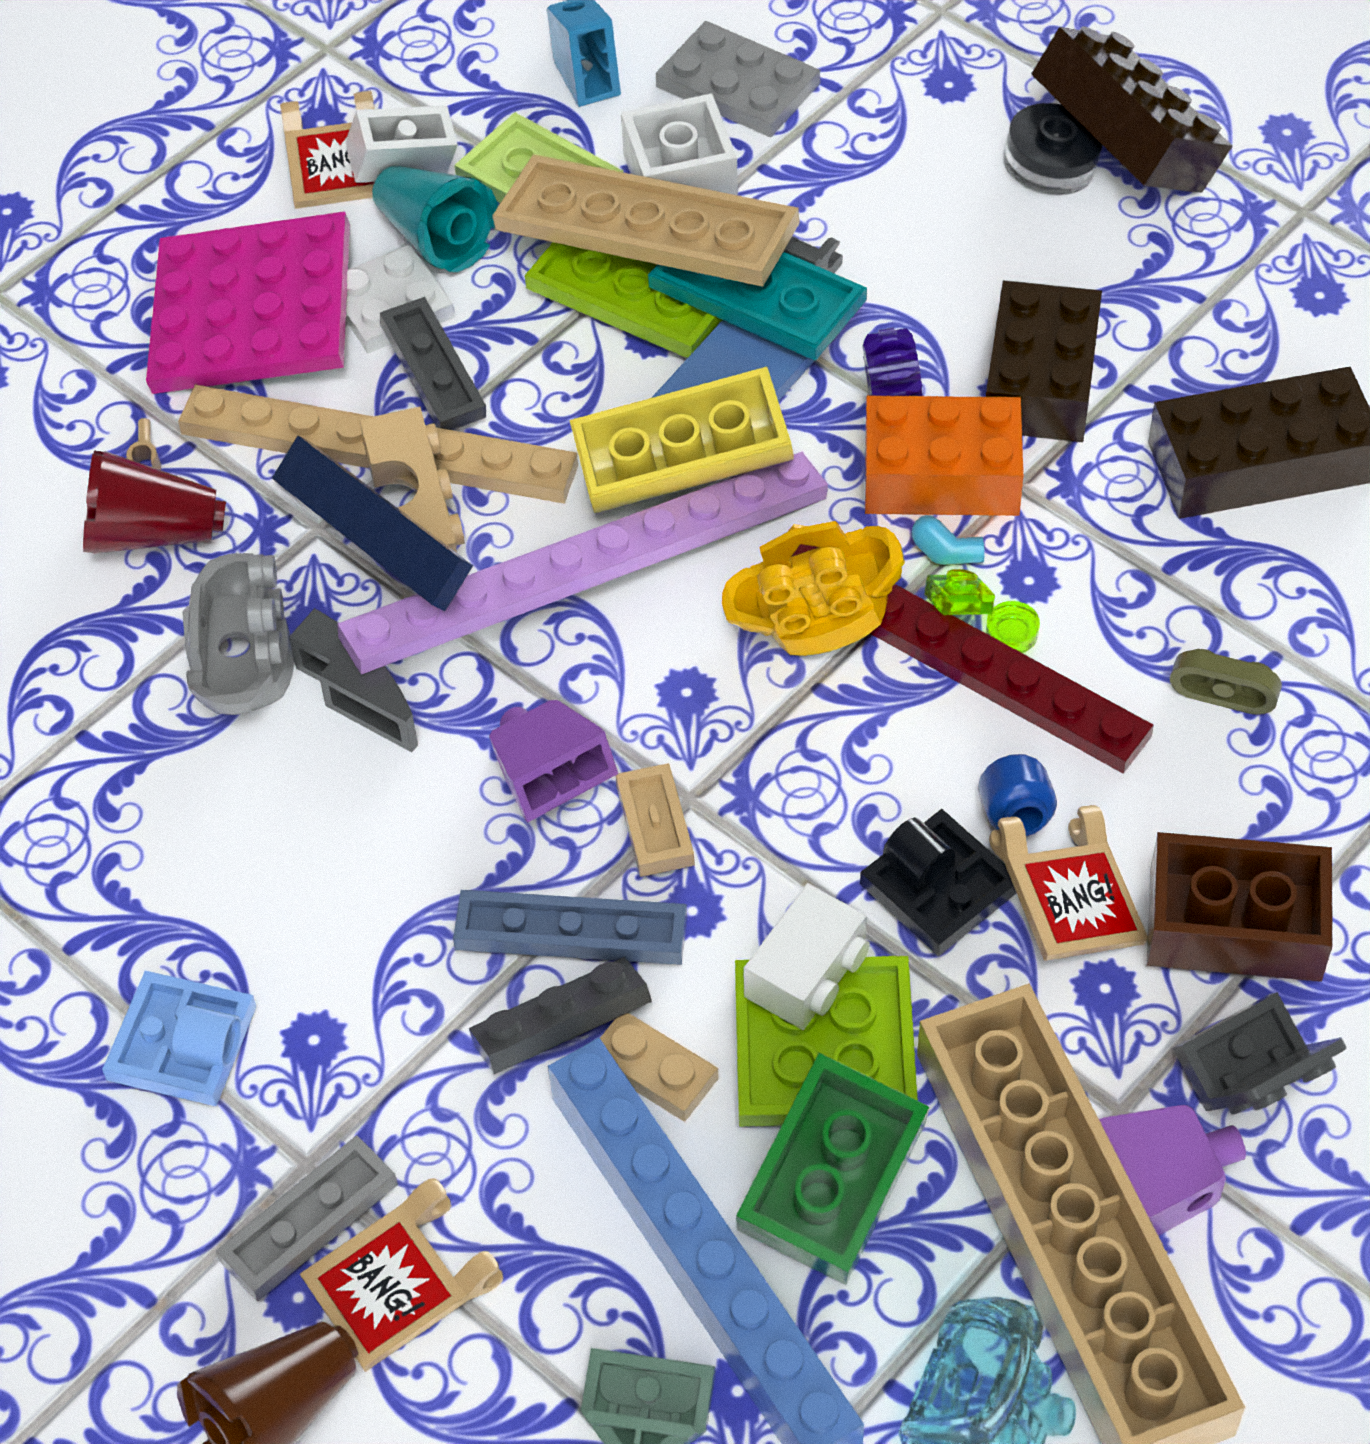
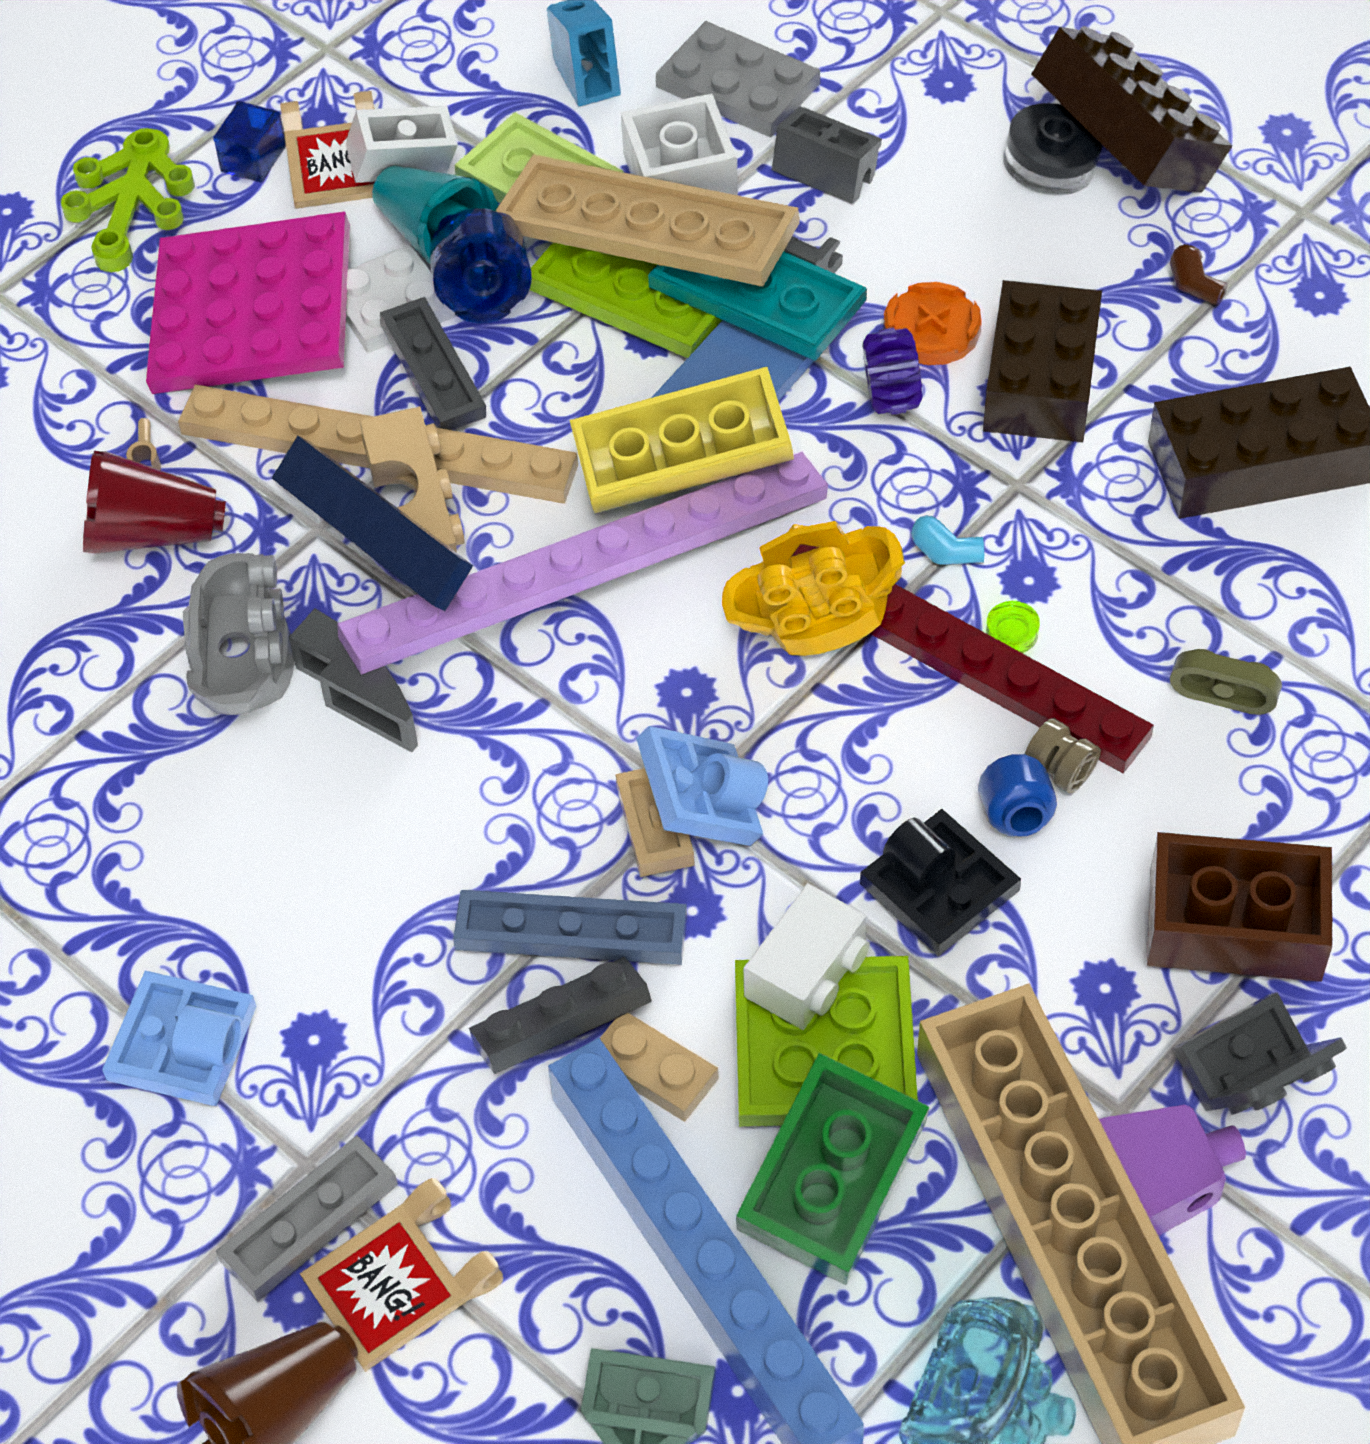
medium lavender torso [489,700,619,823] -> none
orange brick [865,396,1024,516] -> none
clear neon green plate [924,569,995,615] -> none
flag [989,805,1148,961] -> none
none -> lime plant [60,128,195,272]
none -> clear blue brick [213,100,286,183]
none -> clear blue brick [429,208,532,323]
none -> light blue plate [636,726,768,846]
none -> dark grey hinge [772,106,882,204]
none -> orange tile [883,282,982,365]
none -> dark tan wheel [1024,718,1101,794]
none -> reddish brown arm [1170,244,1228,306]

